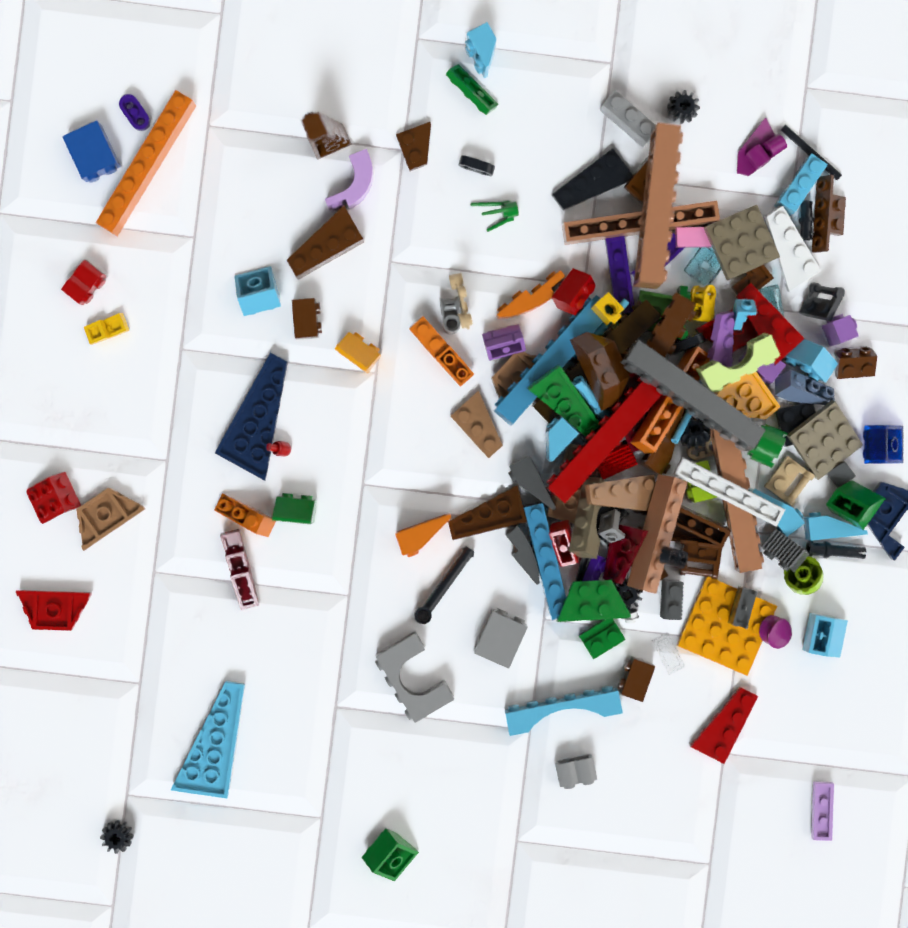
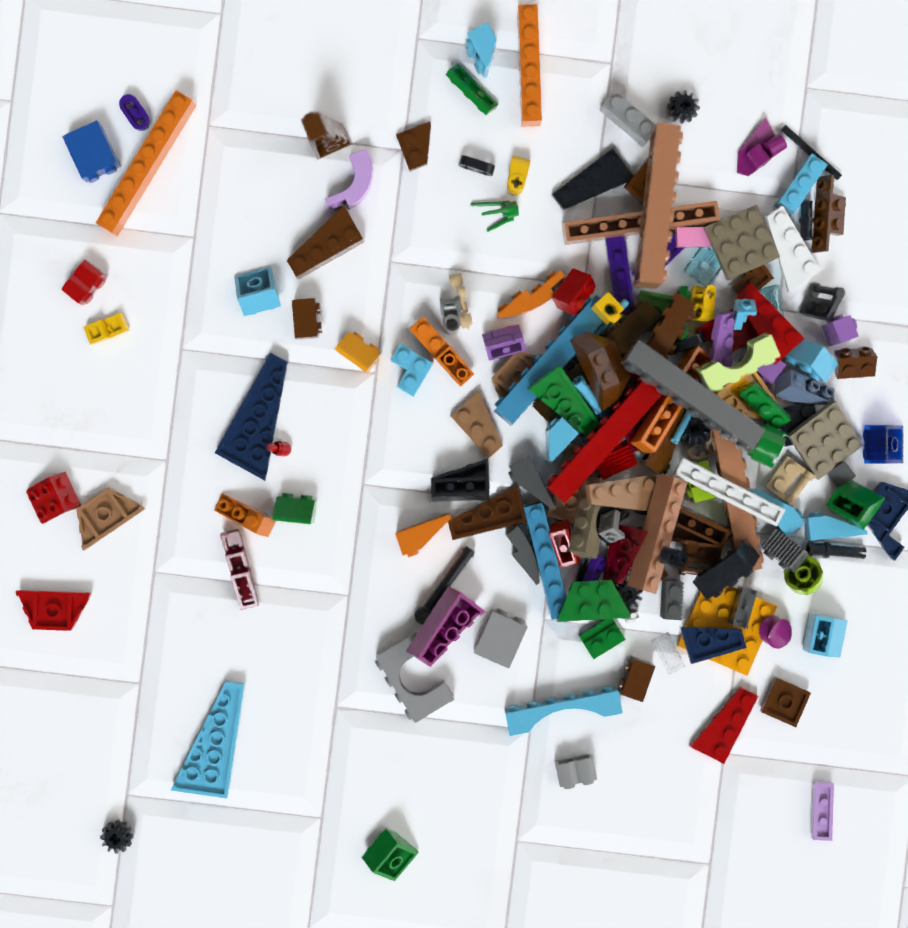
none -> medium azure brick [390,344,433,397]
none -> magenta wedge [406,586,485,667]
none -> black wedge [431,458,490,502]
none -> yellow piece [507,156,531,195]
none -> orange brick [517,4,542,127]
none -> dark blue wing [679,626,747,664]
none -> black wedge [693,538,760,600]
none -> green plate [739,380,791,429]
none -> reddish brown plate [760,677,811,727]

